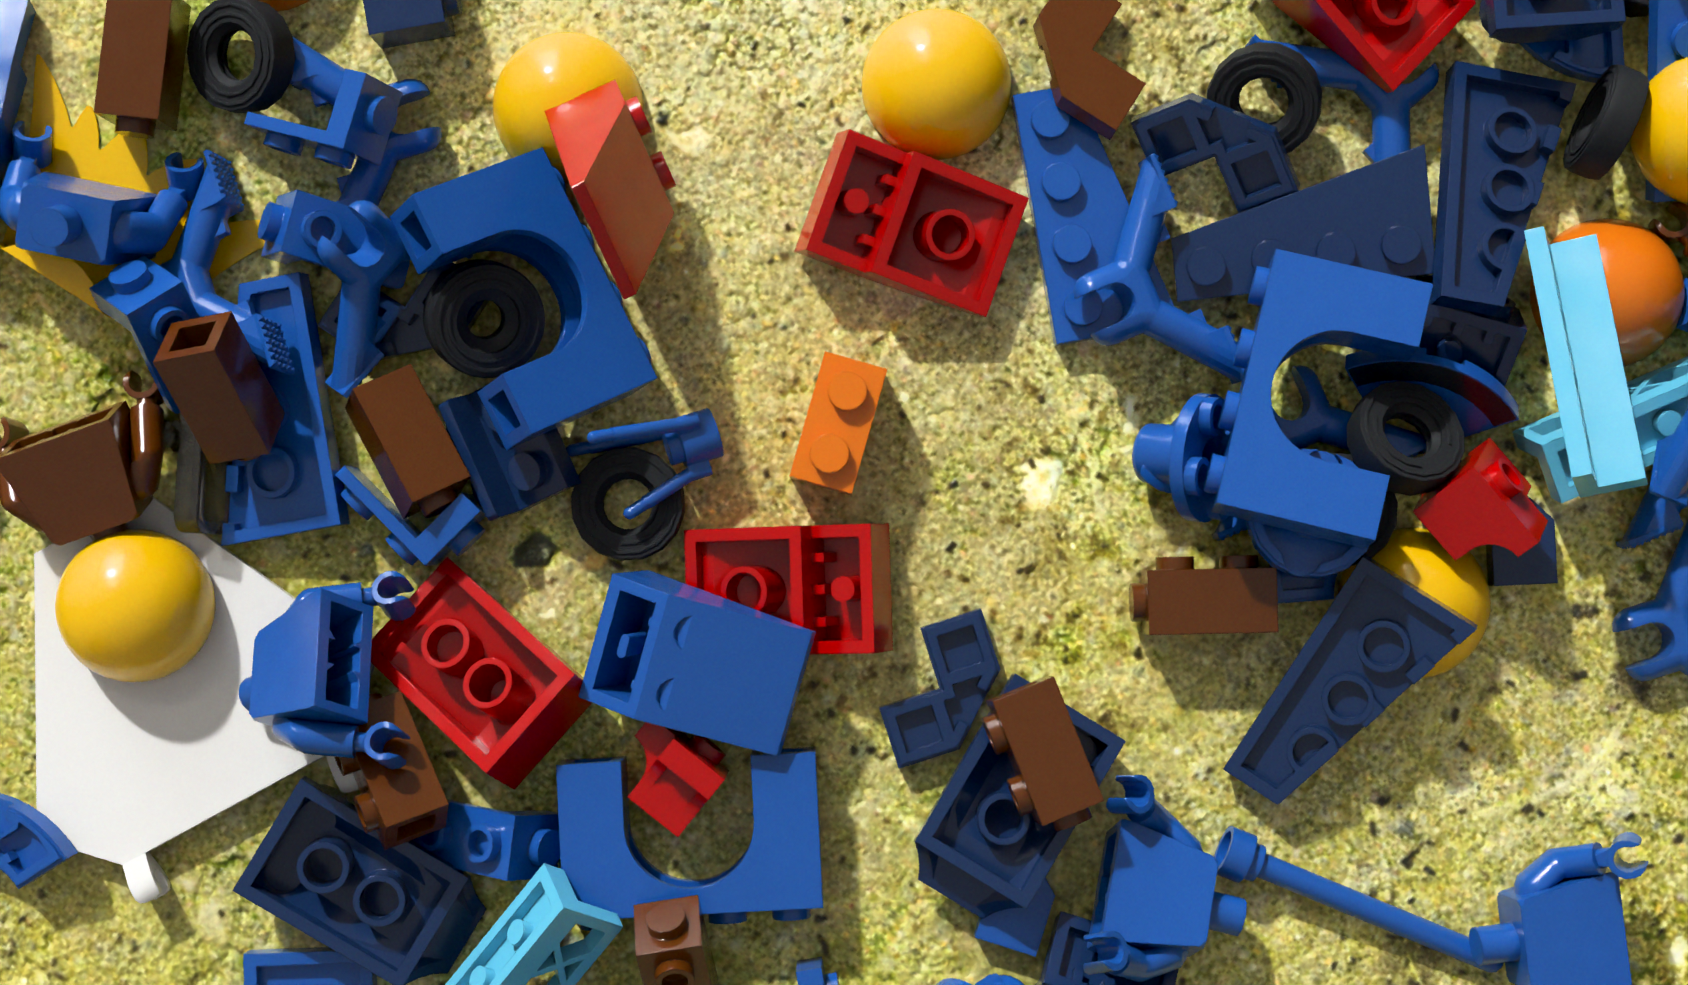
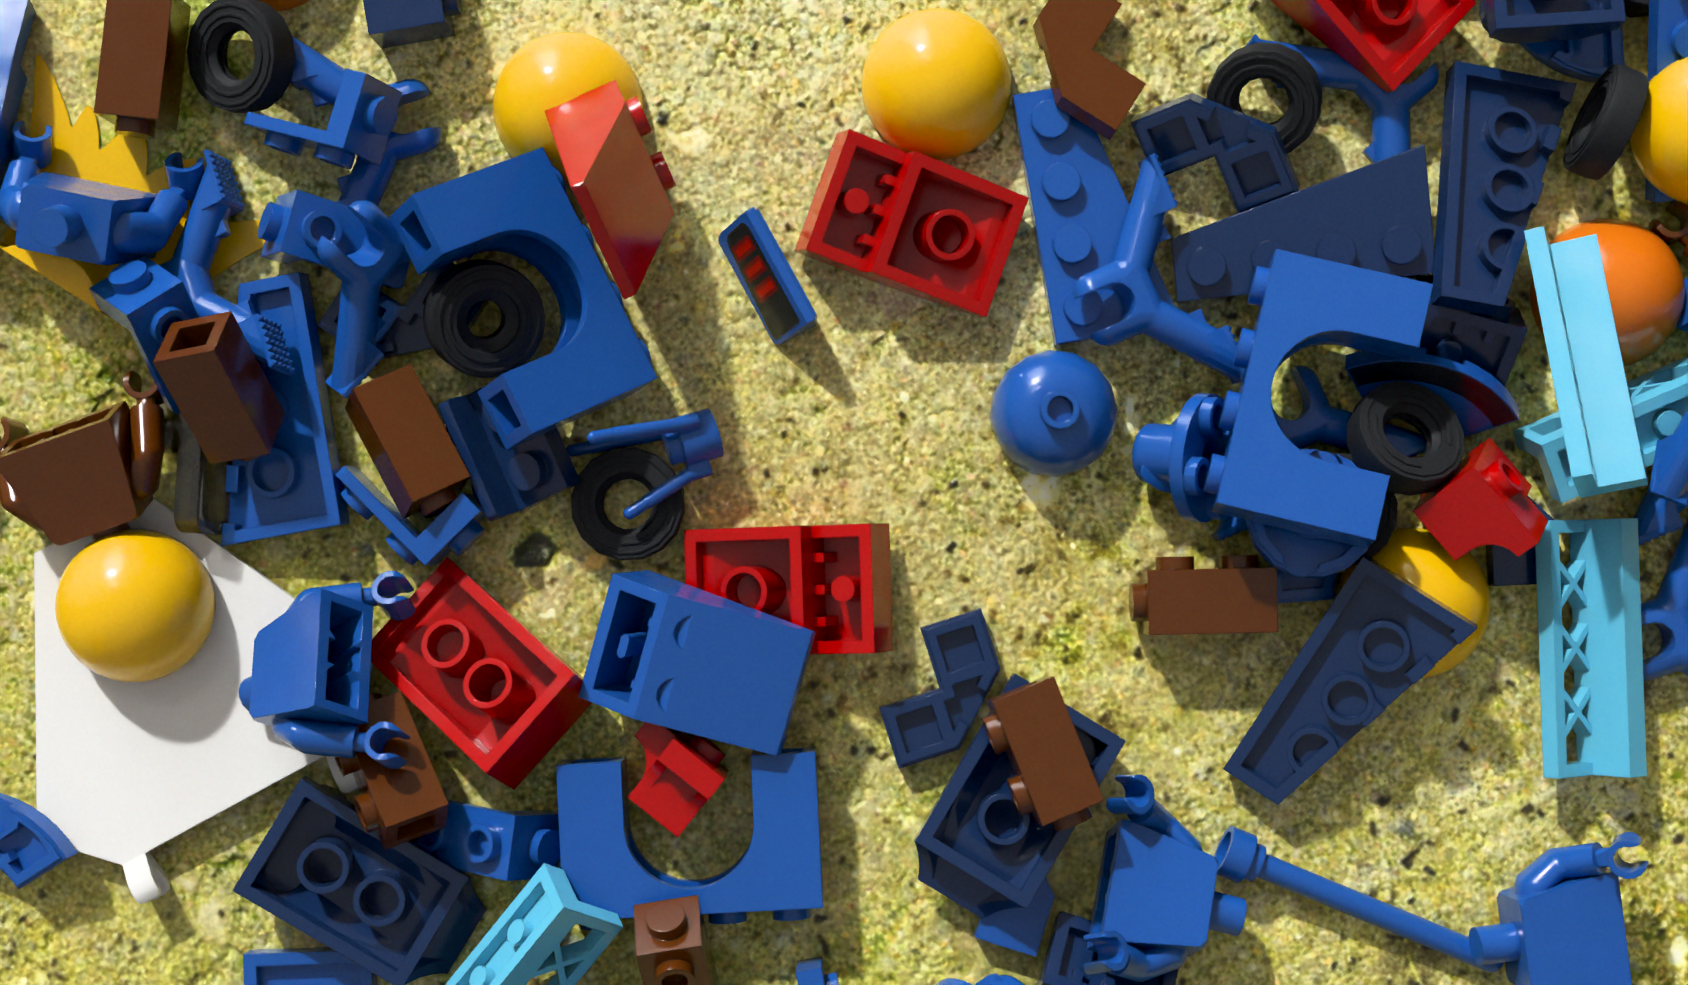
orange brick [789,351,887,496] -> none
none -> slope [718,207,818,345]
none -> blue cylinder [989,350,1118,477]
none -> medium azure fence [1535,518,1647,779]

